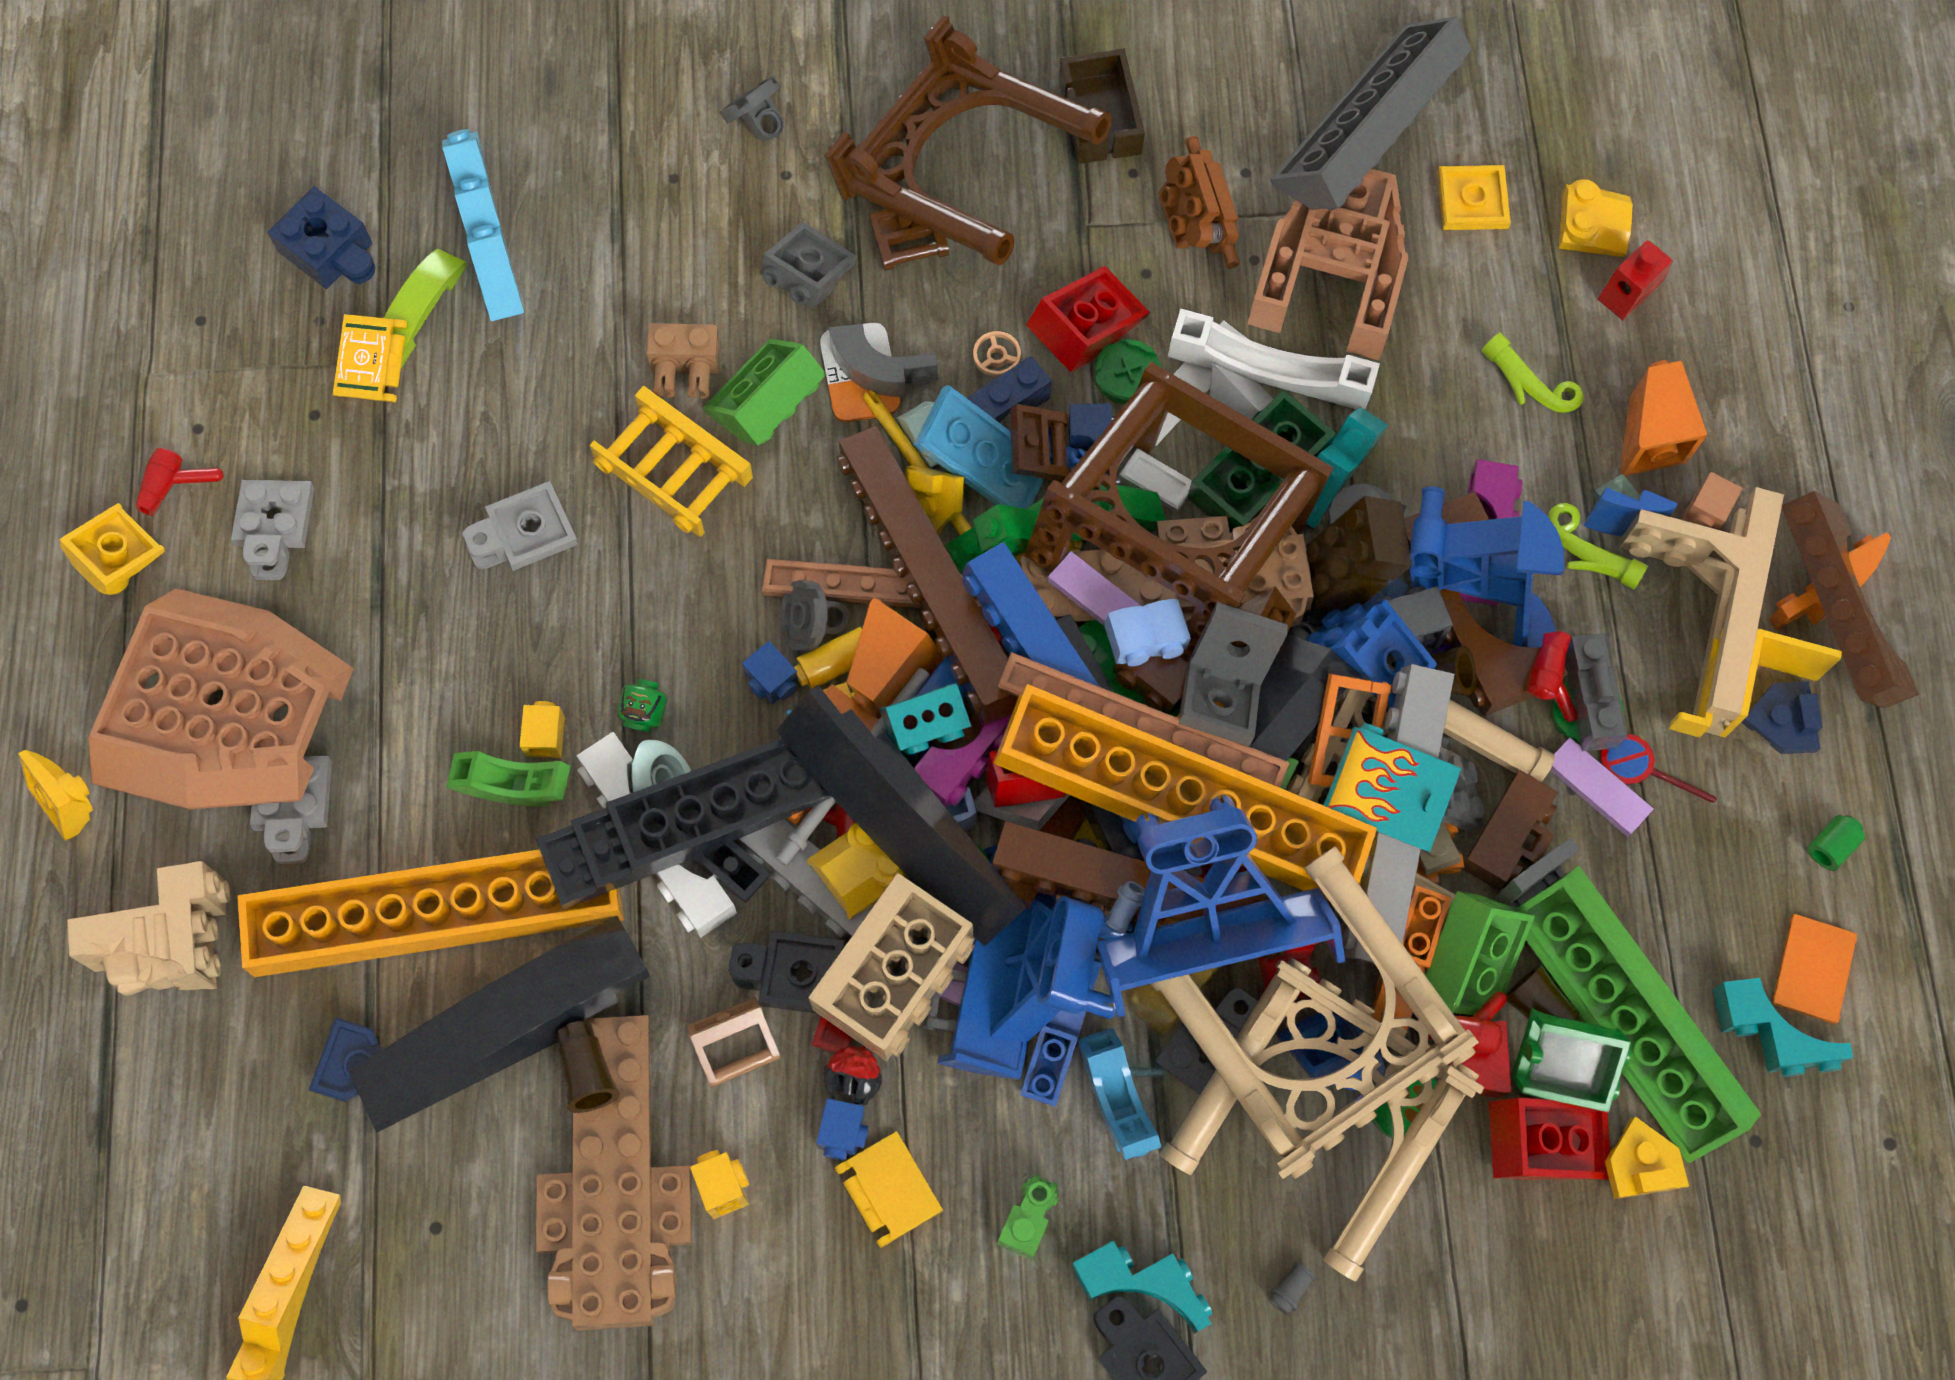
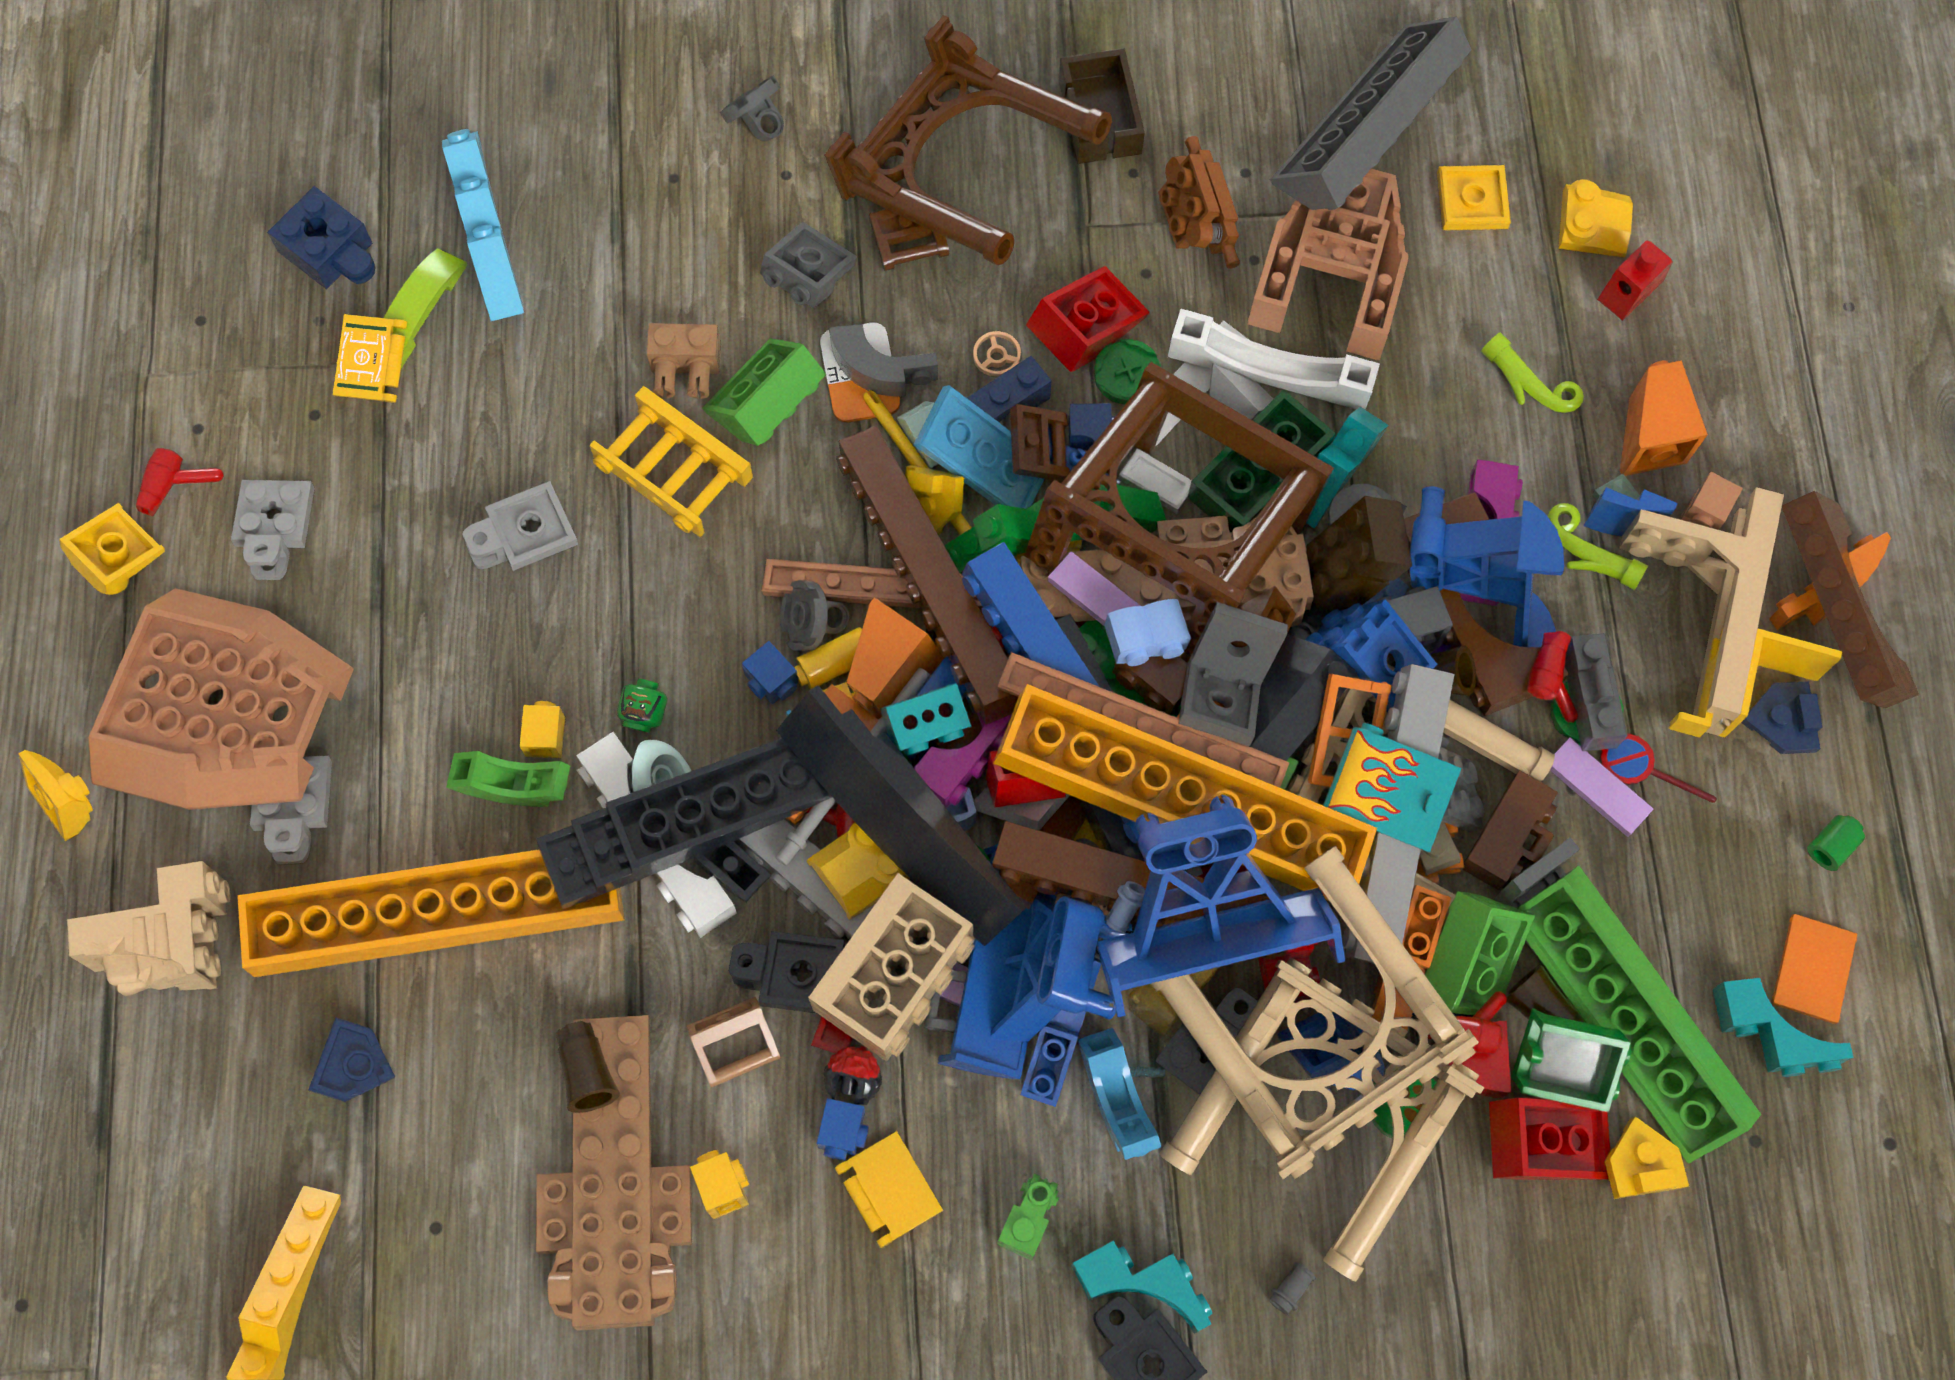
black slope [349,916,650,1133] -> none

